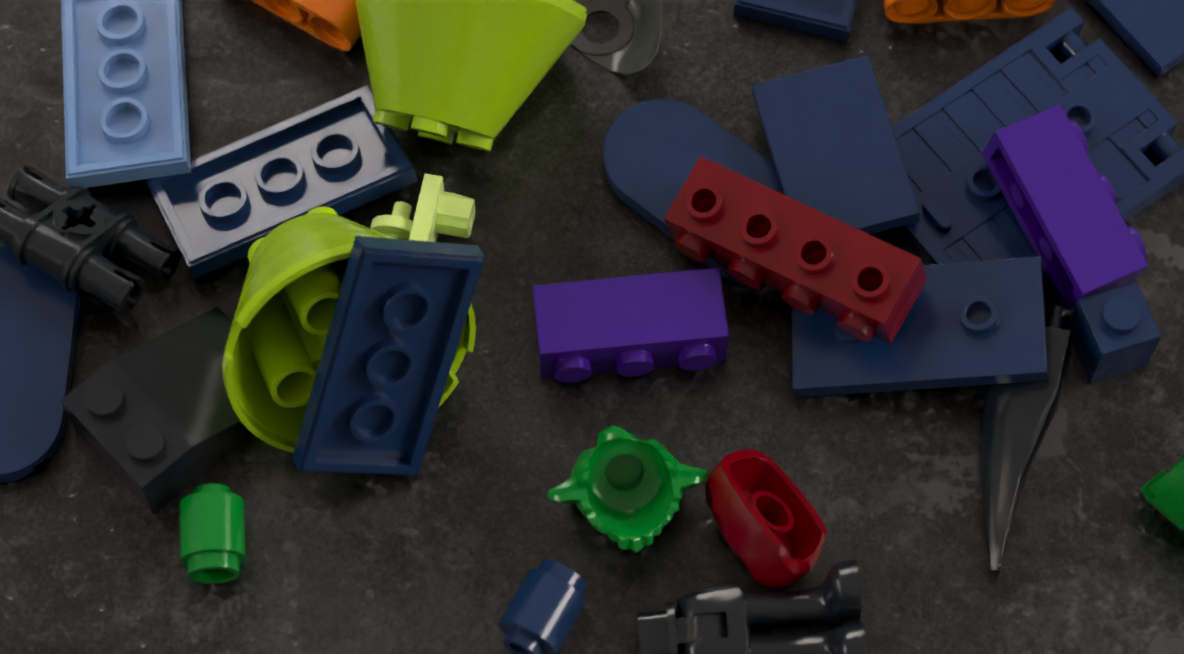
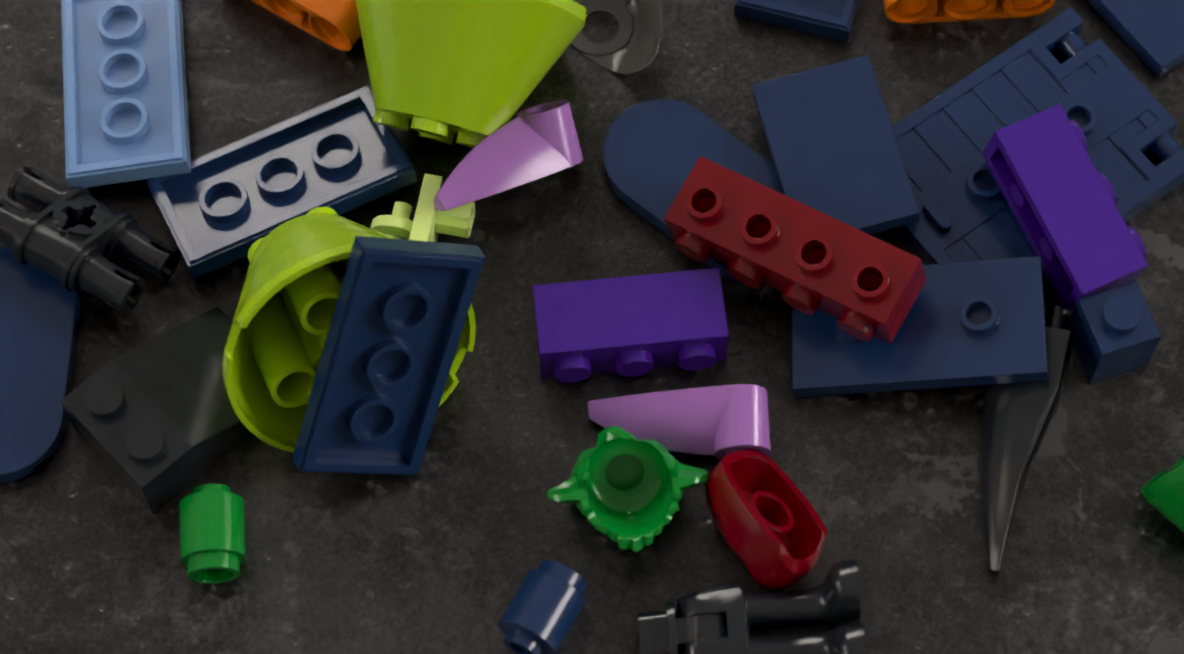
none -> medium lavender piece [434,100,584,211]
none -> medium lavender piece [587,384,771,459]

